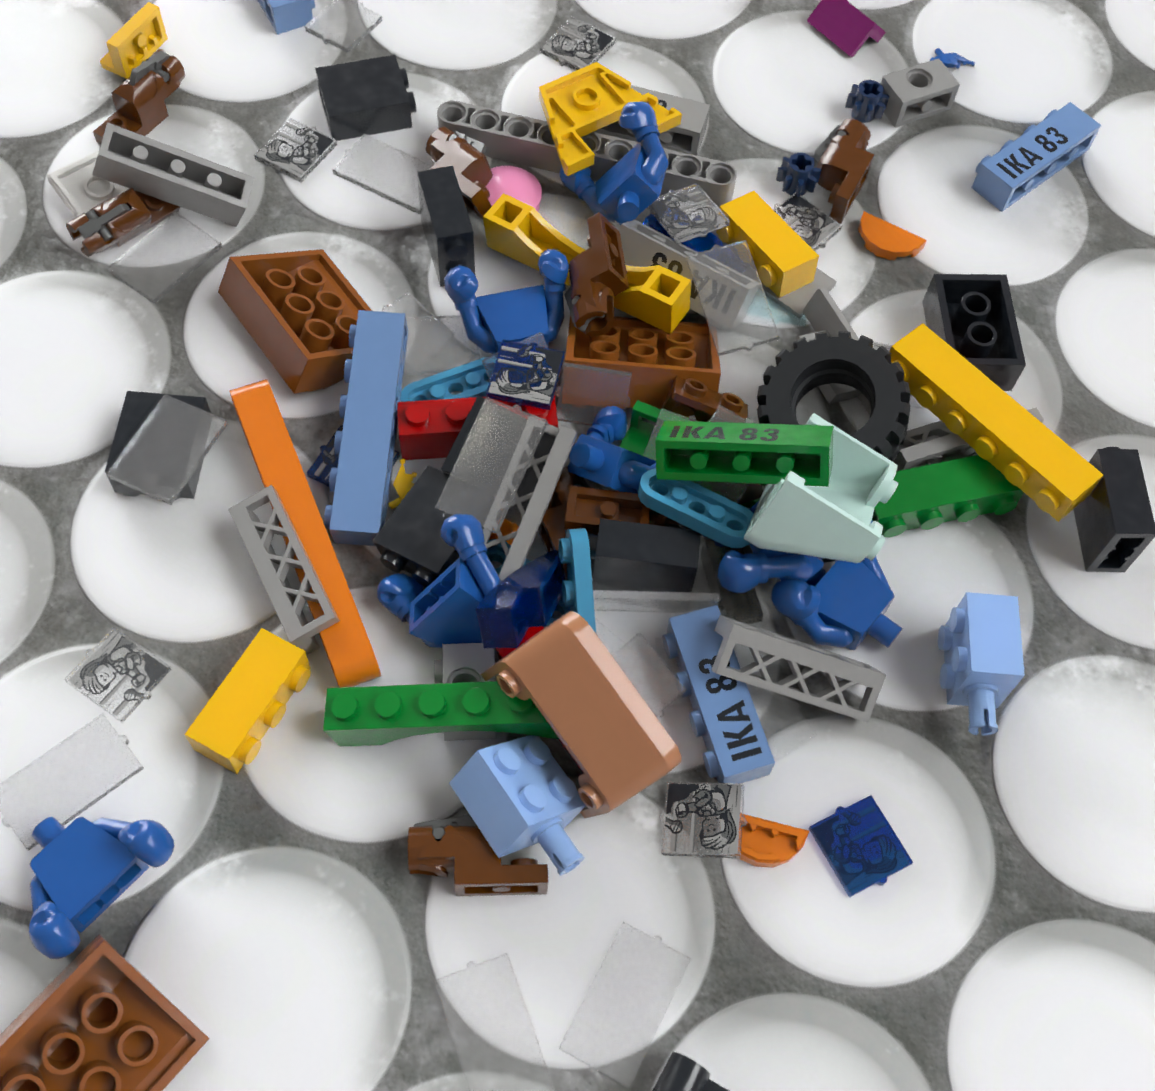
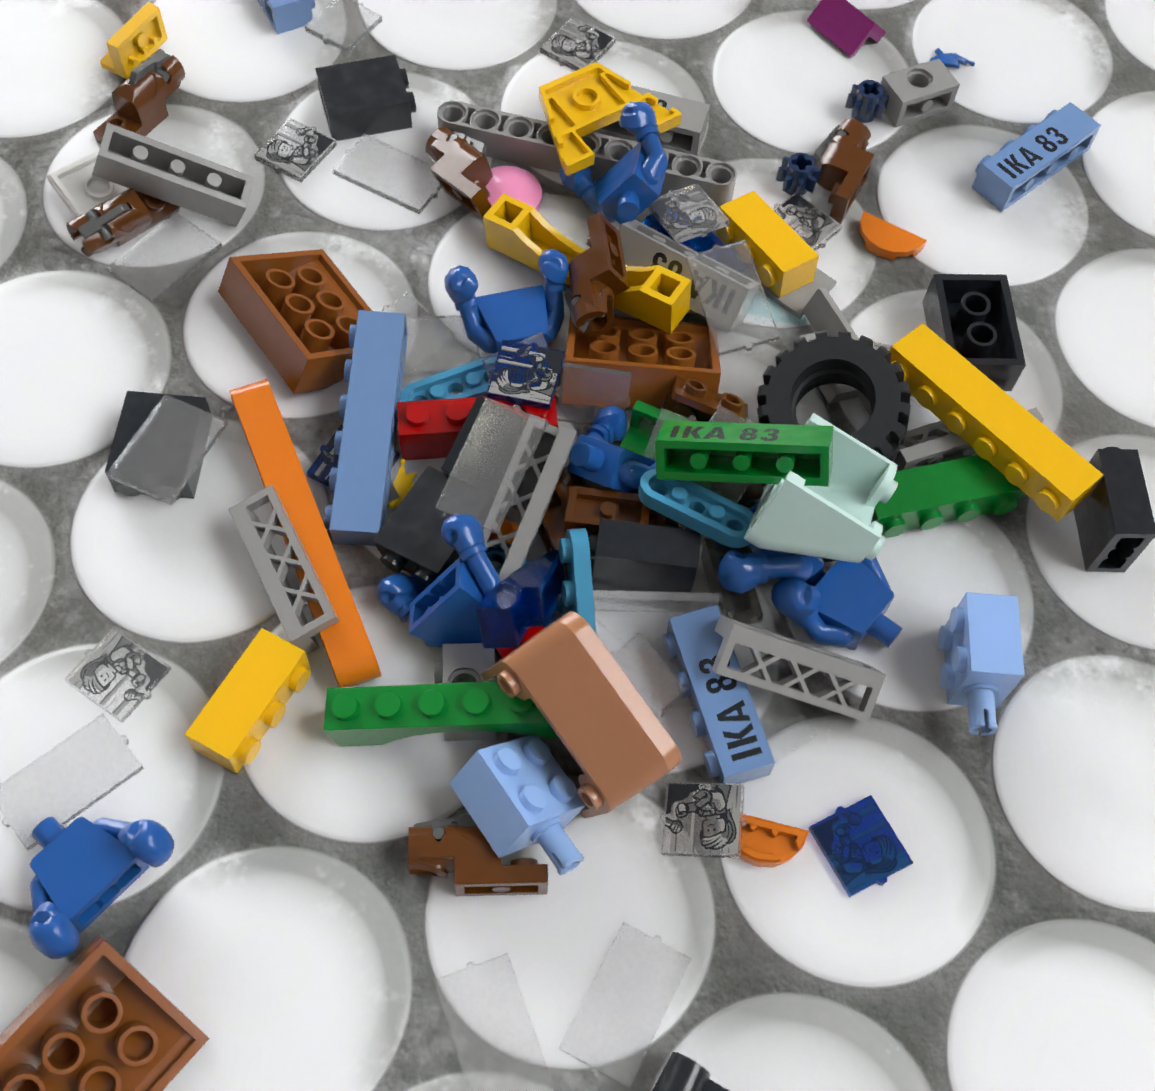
black brick [417,166,475,287] -> none

